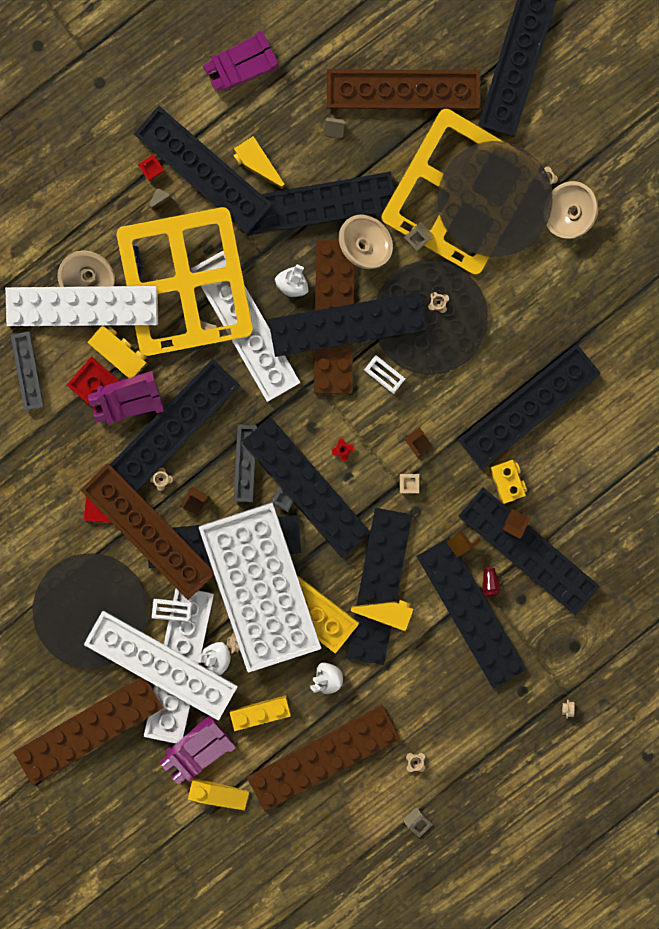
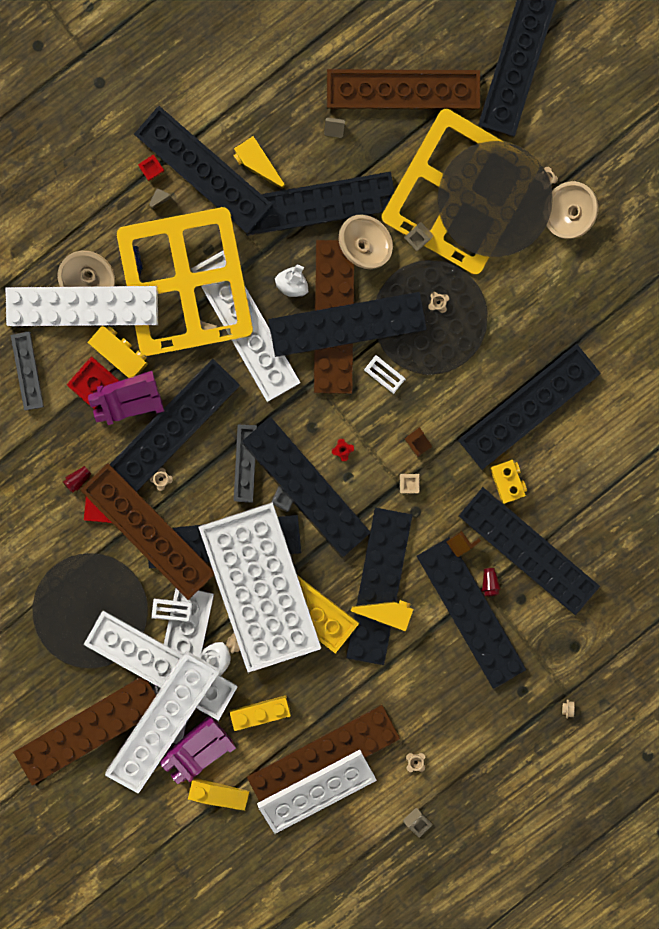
reddish brown panel [180,486,209,515] -> none
magenta hips [203,31,279,92] -> none
white piece [310,663,343,694] -> none
reddish brown panel [501,510,531,539] -> none
none -> dark red cone [63,466,91,493]
none -> white plate [105,651,219,794]
none -> white plate [257,750,377,834]

